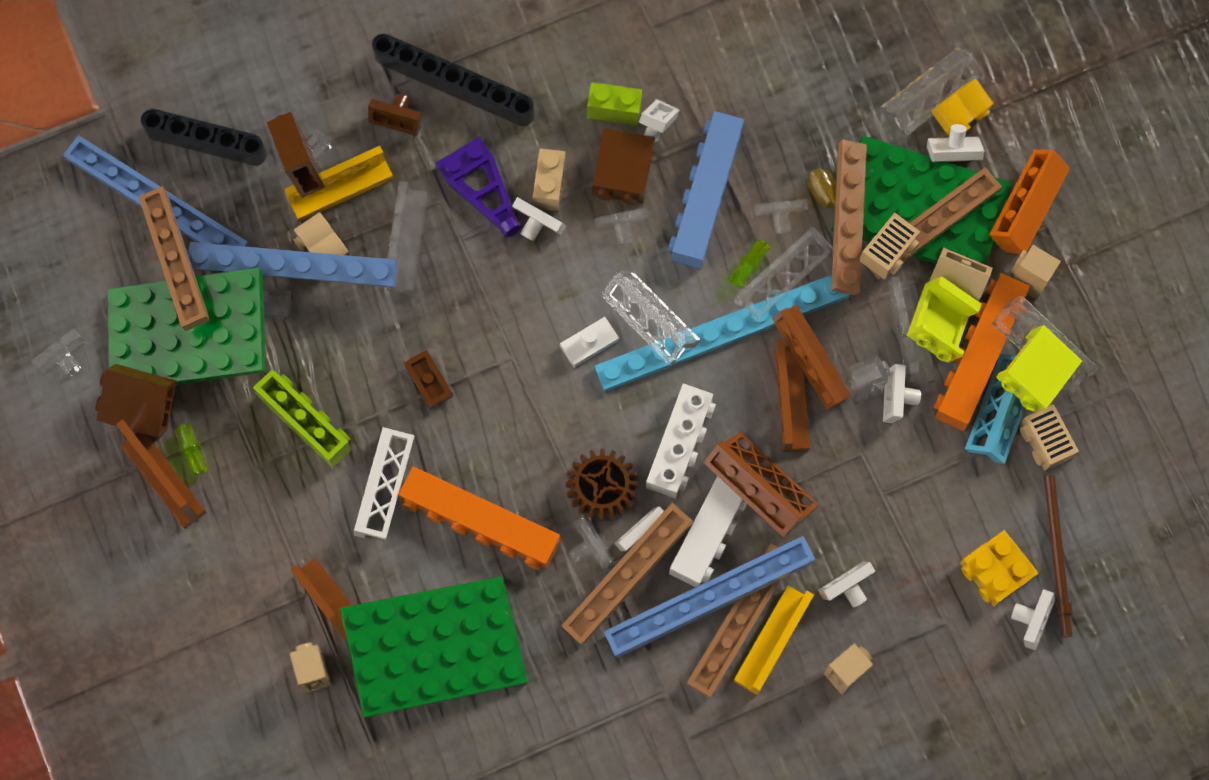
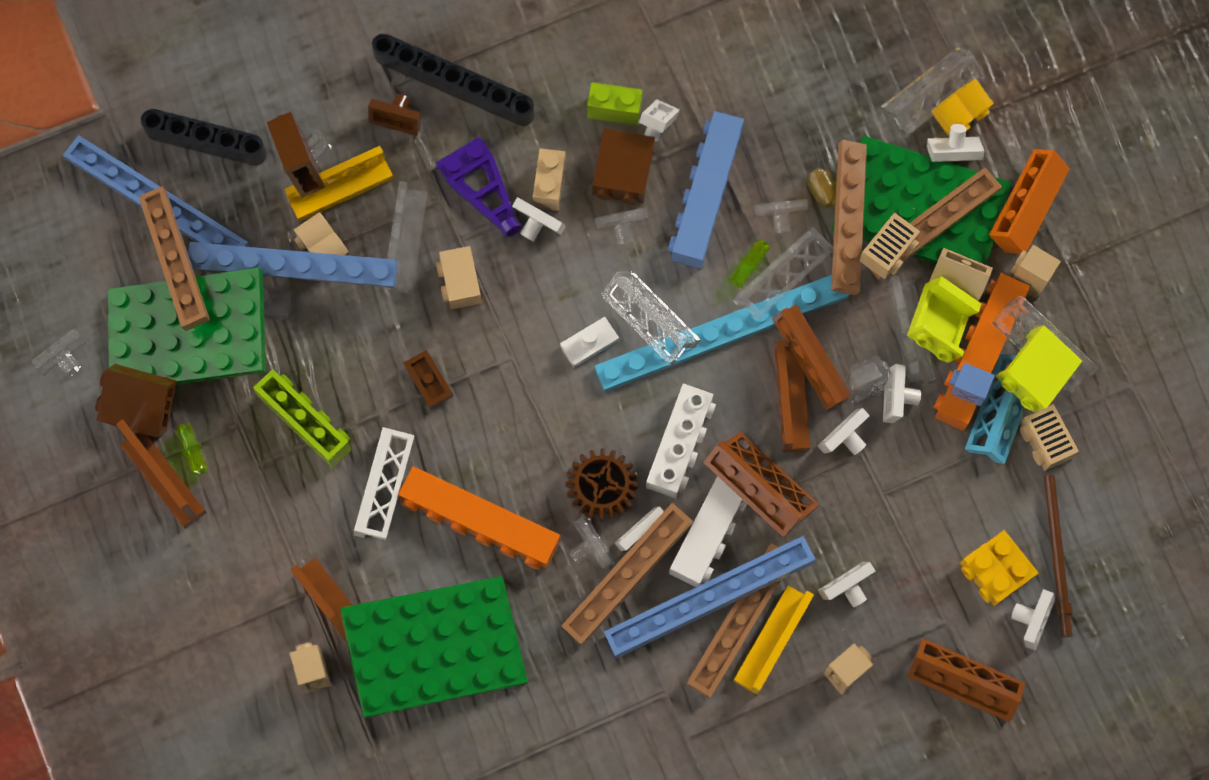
none -> tan brick [436,246,482,310]
none -> white tile [817,408,869,455]
none -> dark orange fence [906,638,1025,722]
none -> medium blue brick [949,363,995,407]

